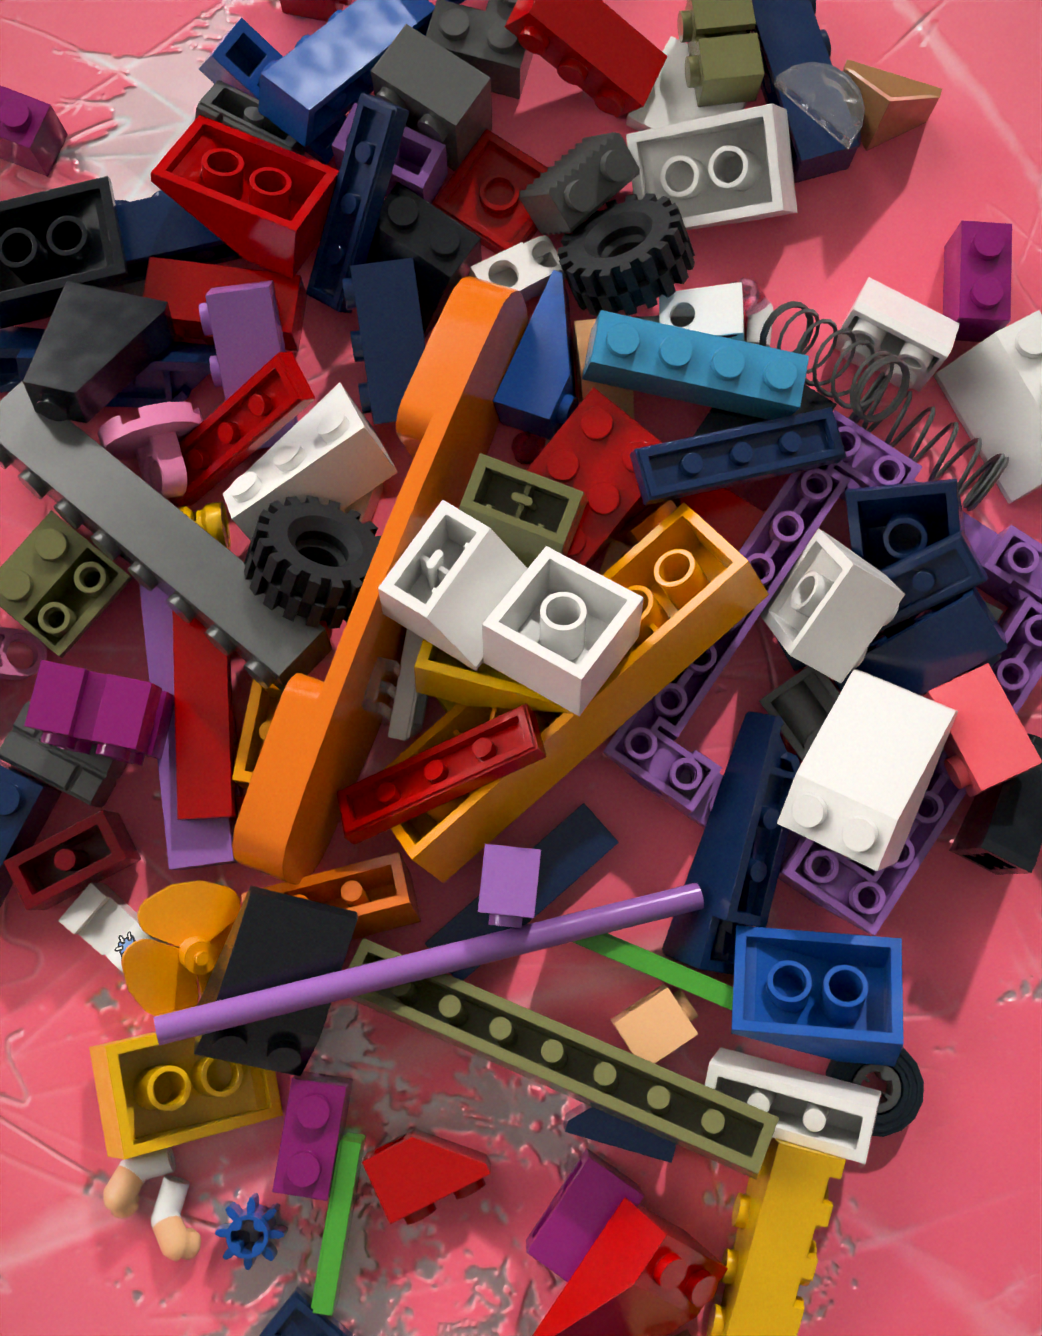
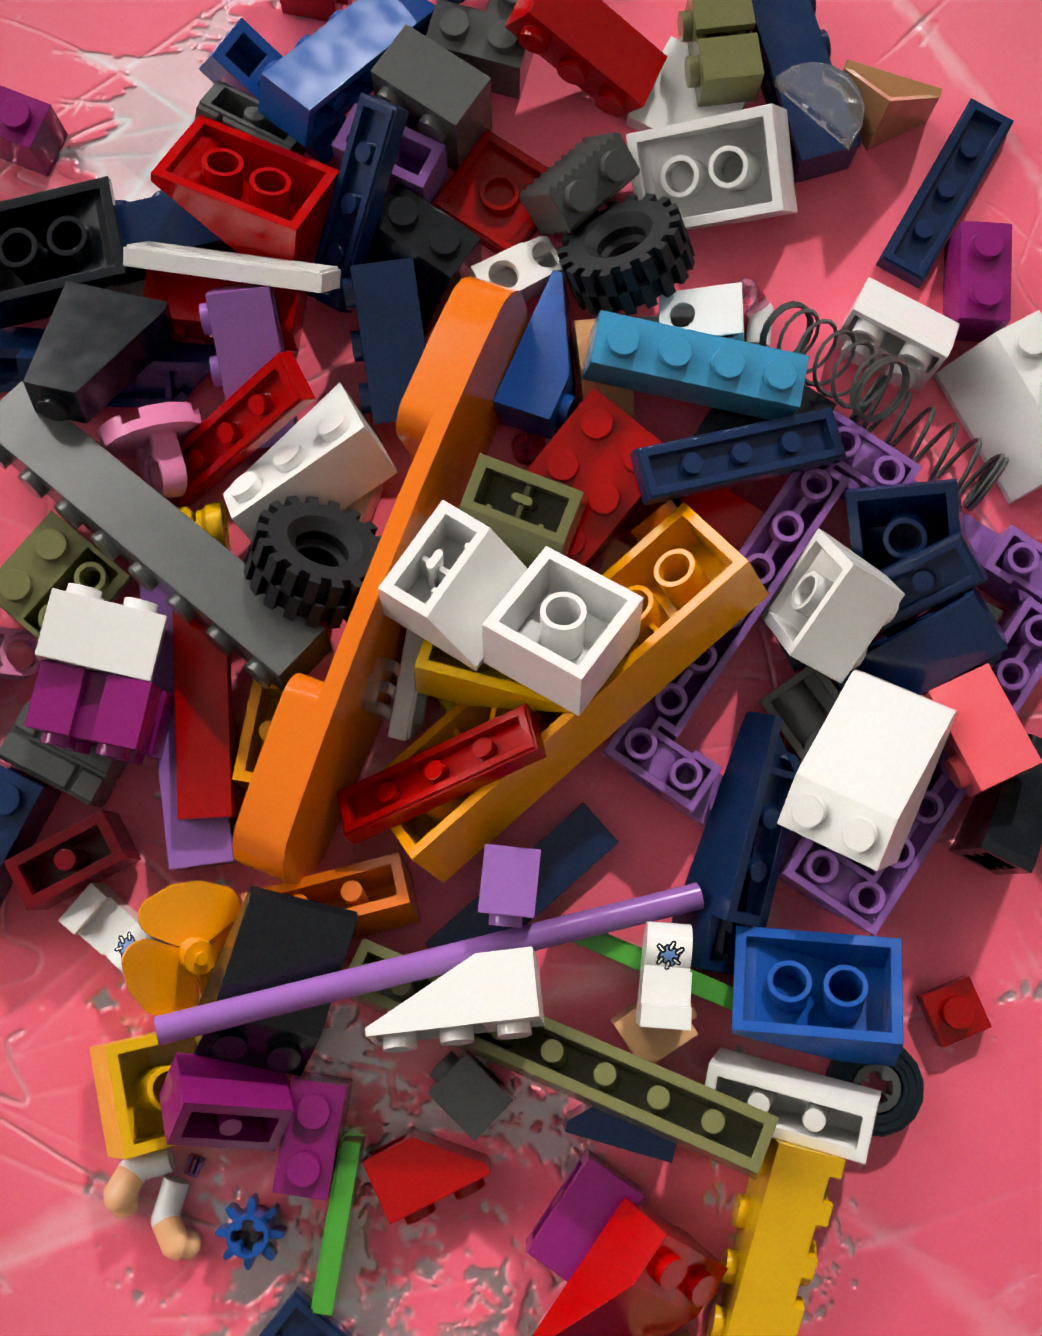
none -> white brick [34,583,167,683]
none -> white tile [123,241,341,293]
none -> magenta brick [159,1053,294,1151]
none -> medium lavender piece [184,1153,206,1178]
none -> white slope [365,947,545,1053]
none -> dark grey brick [427,1050,513,1141]
none -> white leg [635,921,693,1031]
none -> dark blue tile [876,98,1014,289]
none -> red plate [916,975,992,1048]

